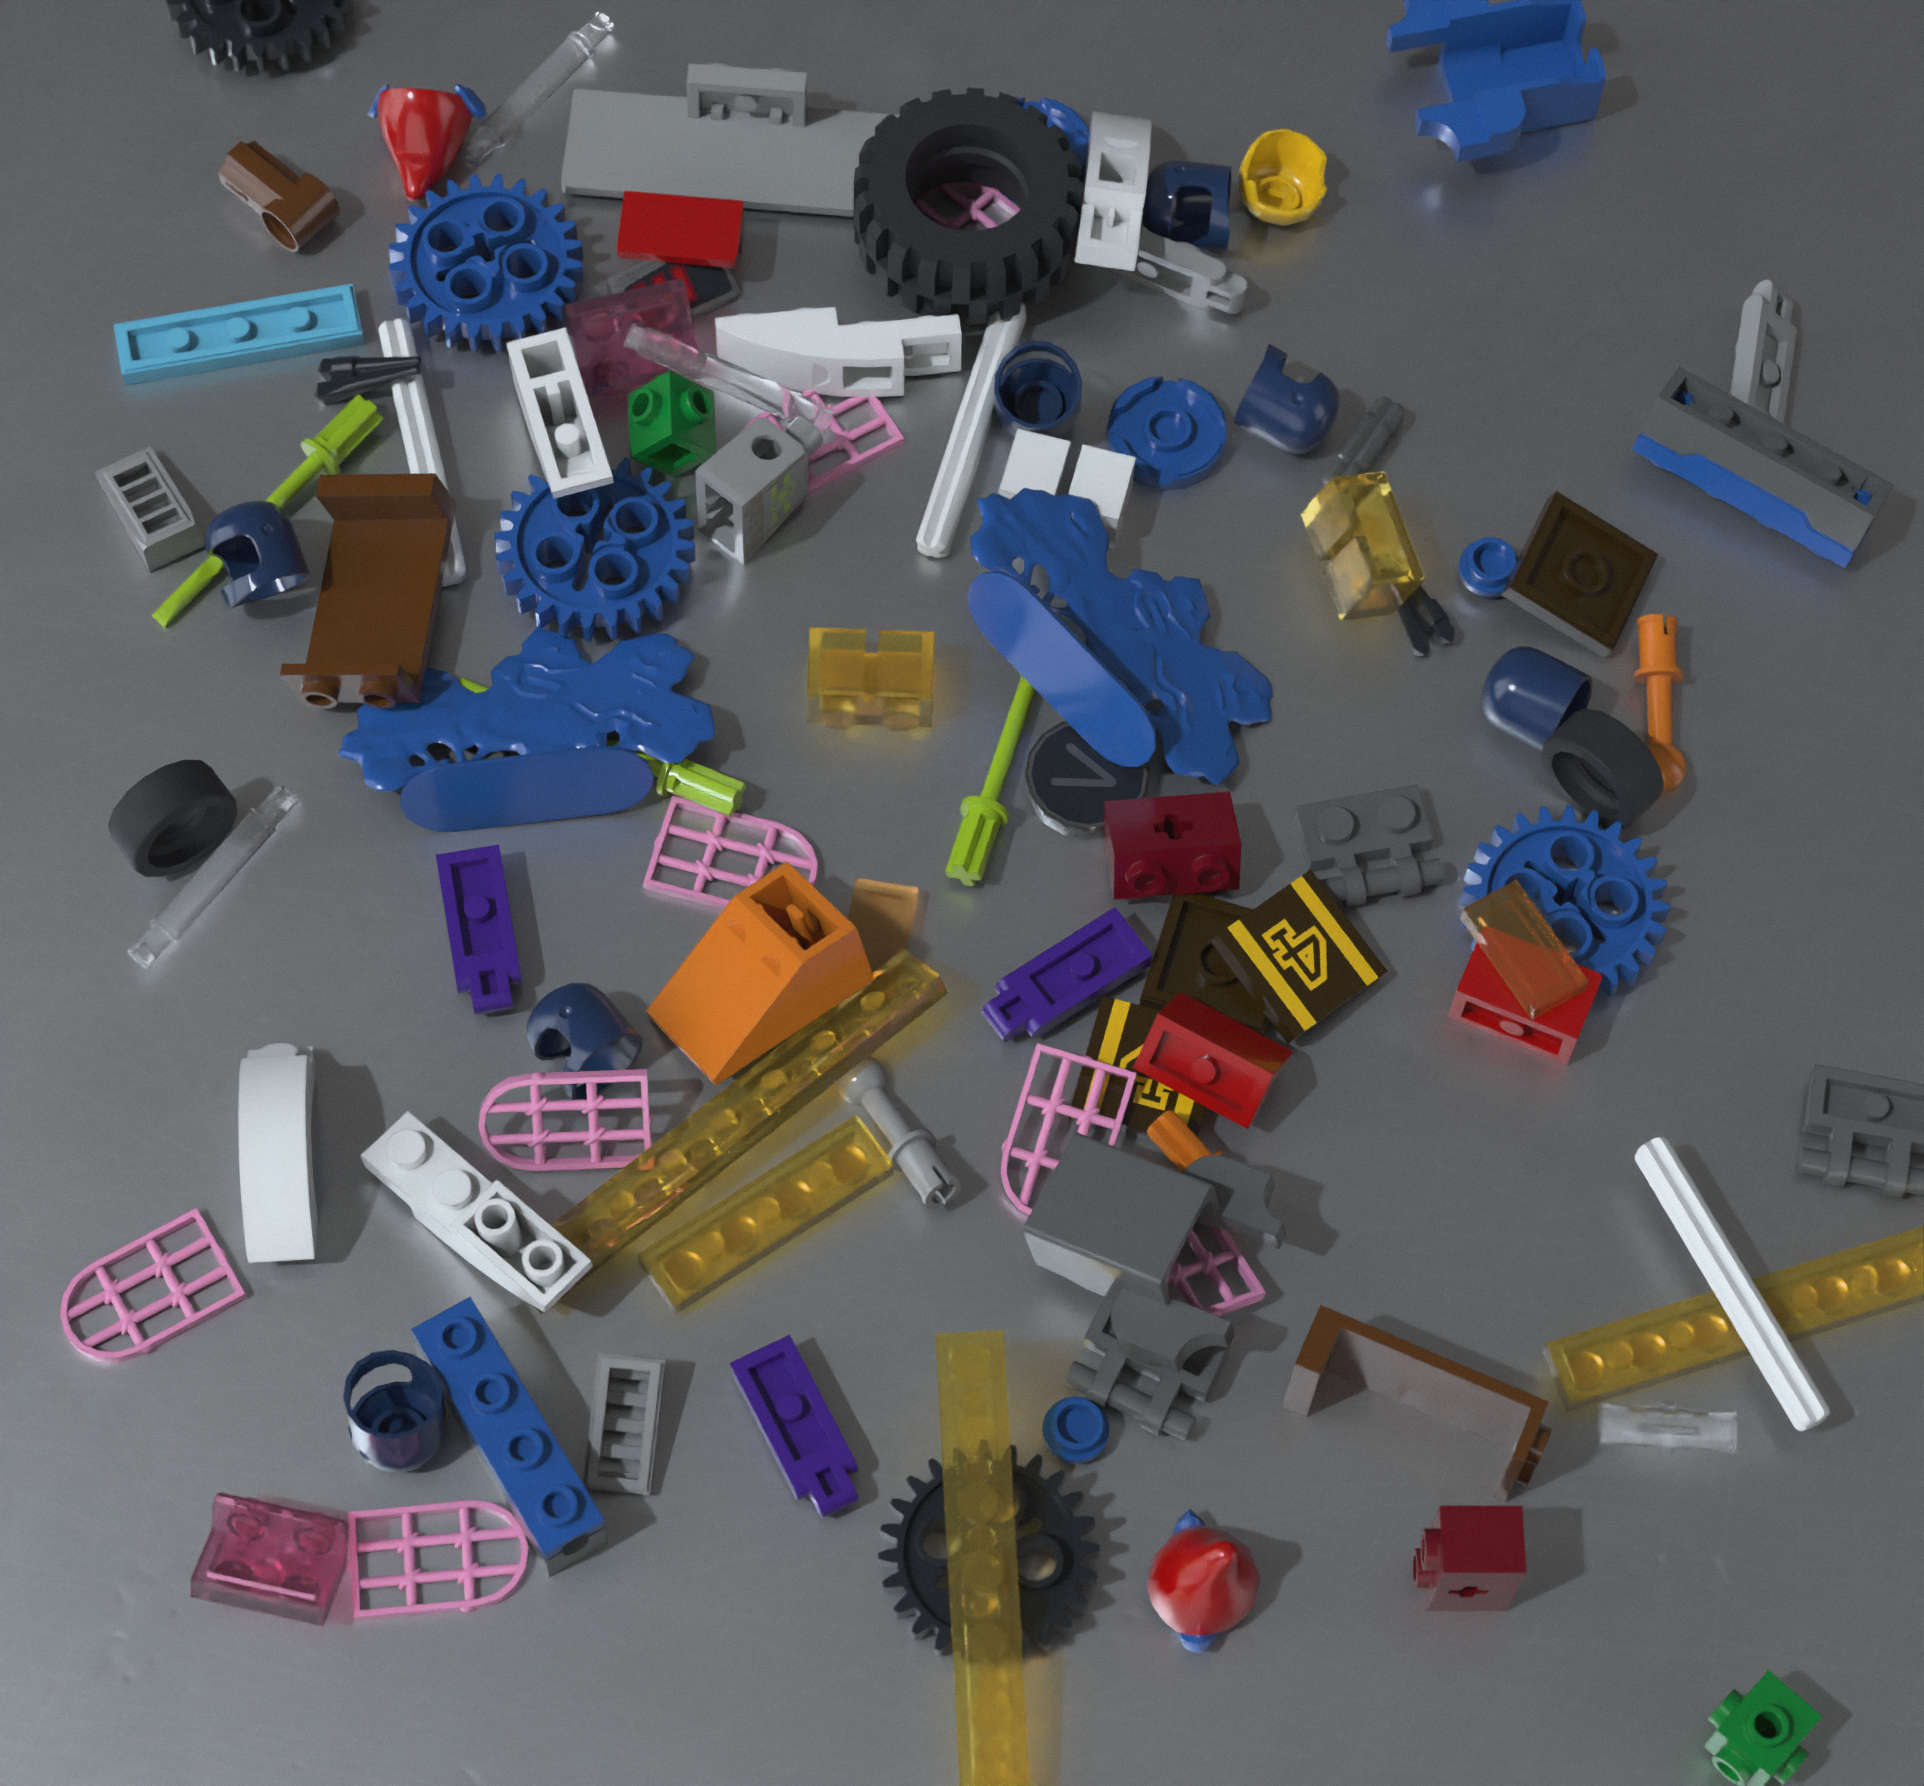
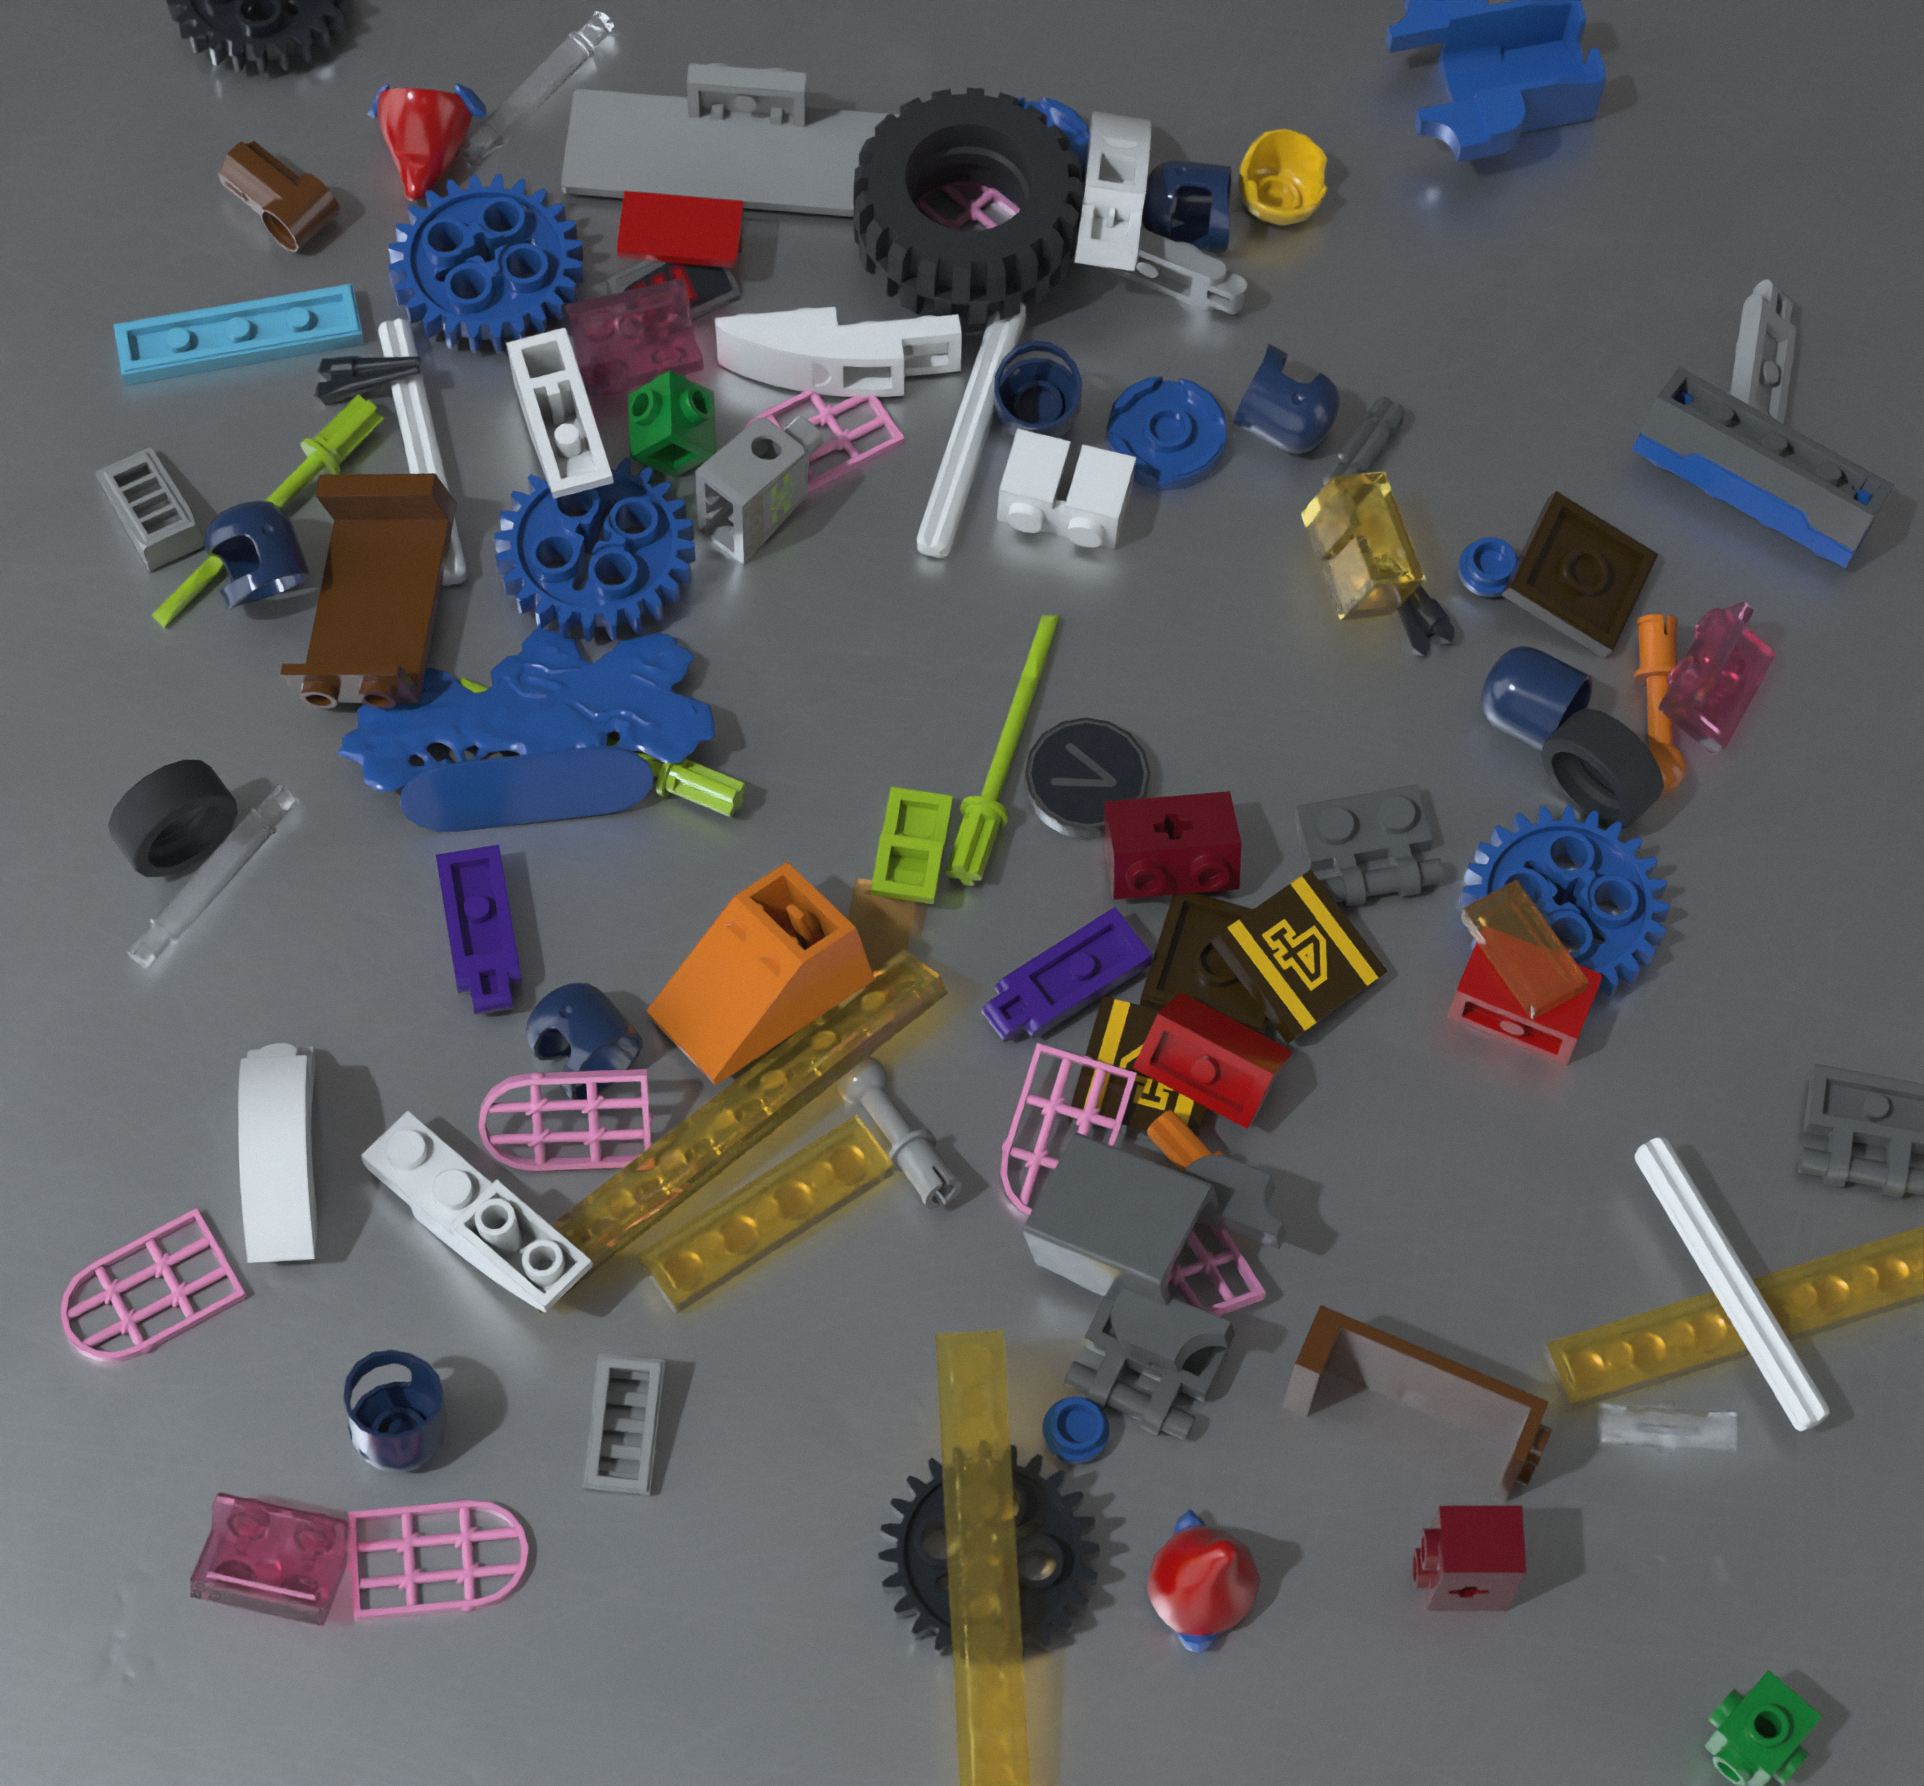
blue piece [411,1296,608,1577] -> none
clear piece [623,323,835,435] -> none
bright pink window [643,796,818,910] -> none
dark purple hinge [729,1334,859,1518] -> none
clear yellow piece [807,627,935,732] -> none
blue plant [968,487,1273,786] -> none
none -> lime slope [871,786,953,904]
none -> clear pink bracket [1658,601,1777,754]

